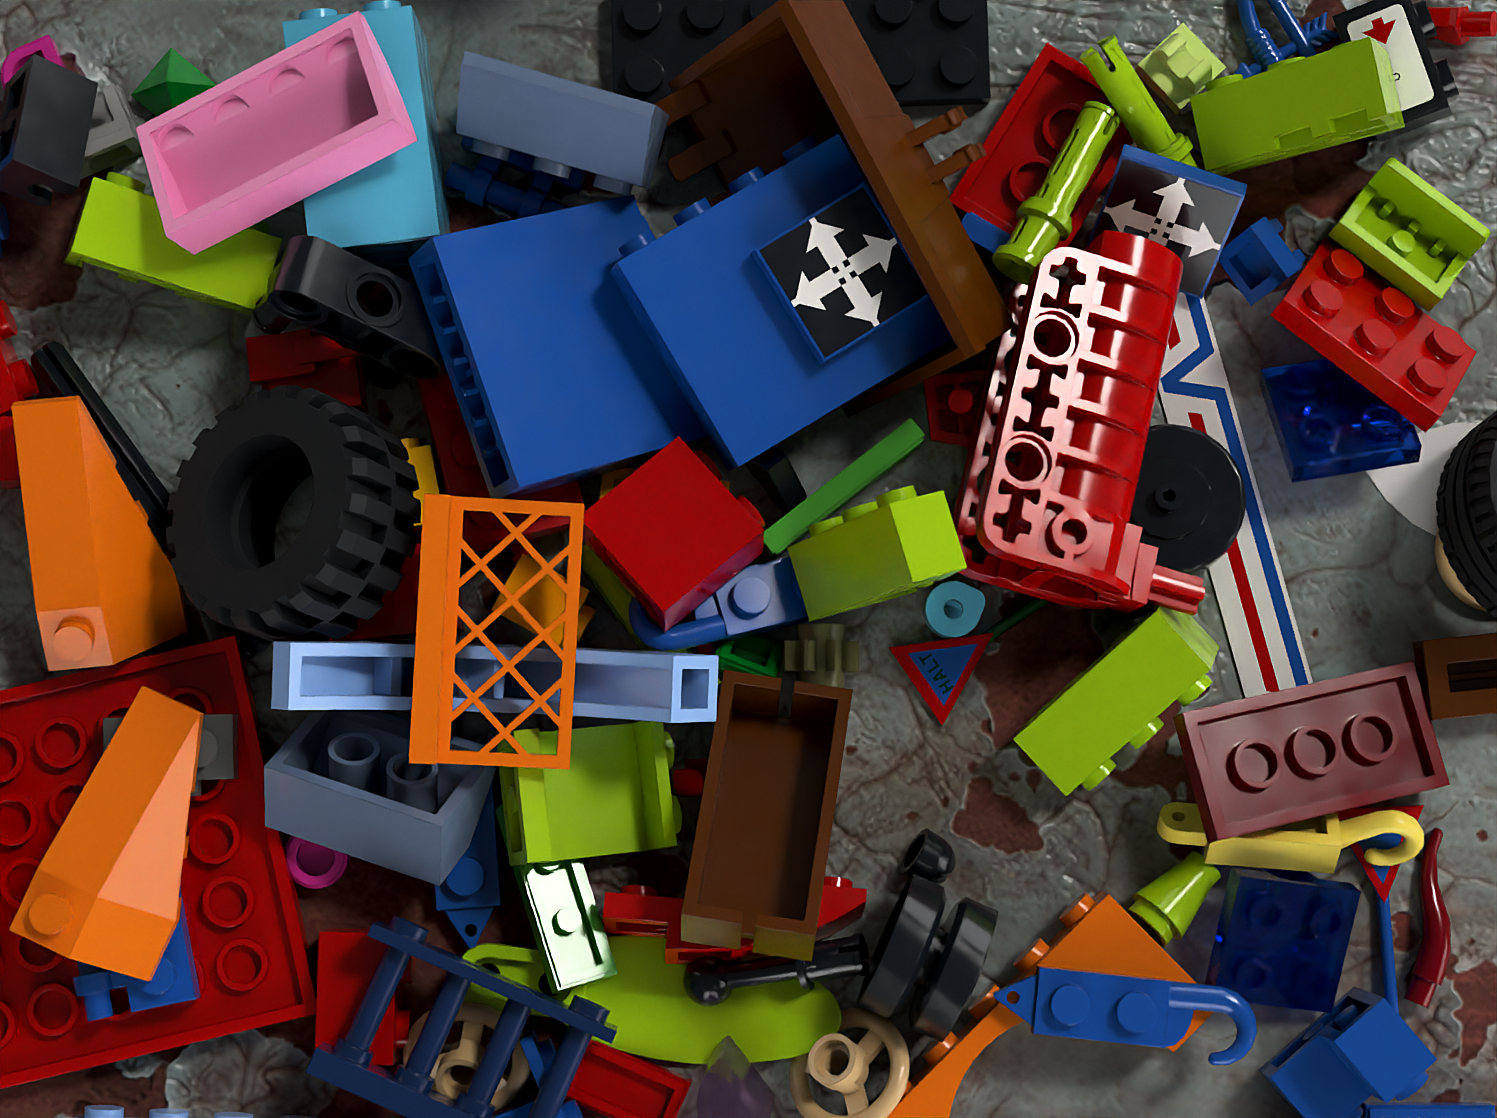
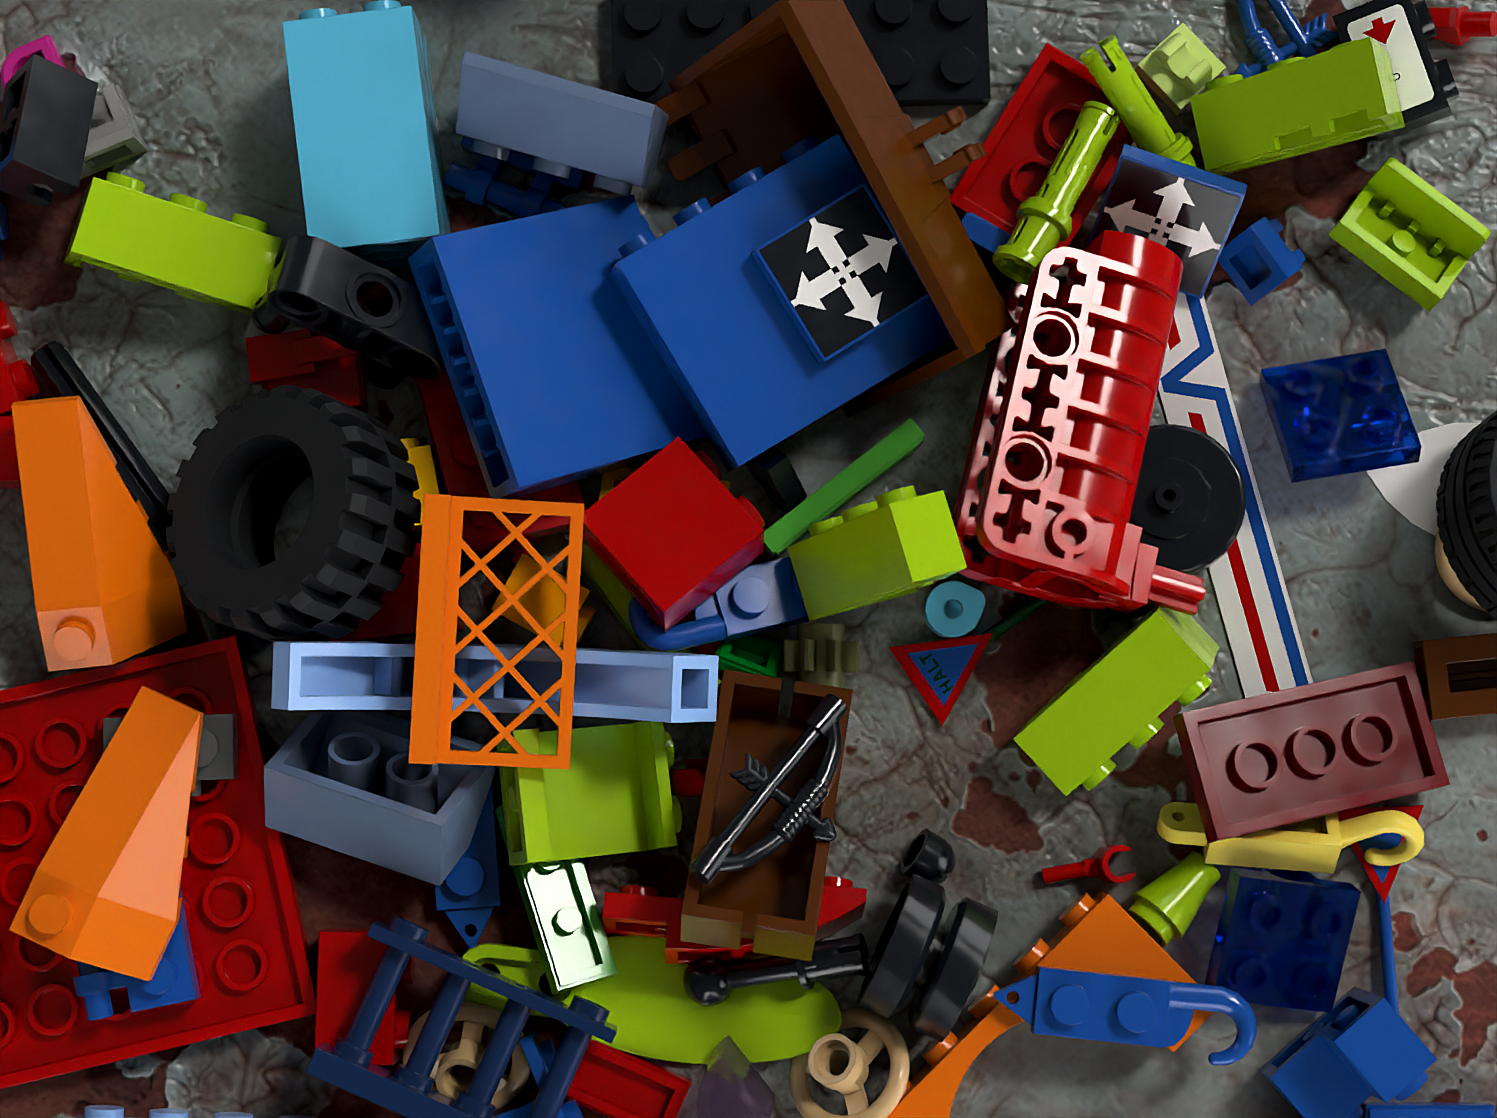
green slope [131,48,216,117] -> none
bright pink slope [136,11,418,255] -> none
dark pink tile [285,836,351,889] -> none
red piece [923,369,1015,458] -> none
red plate [1270,238,1477,433] -> none
dark red animal [1404,828,1451,1008] -> none
none -> black piece [688,693,848,885]
none -> red hand [1042,845,1136,884]

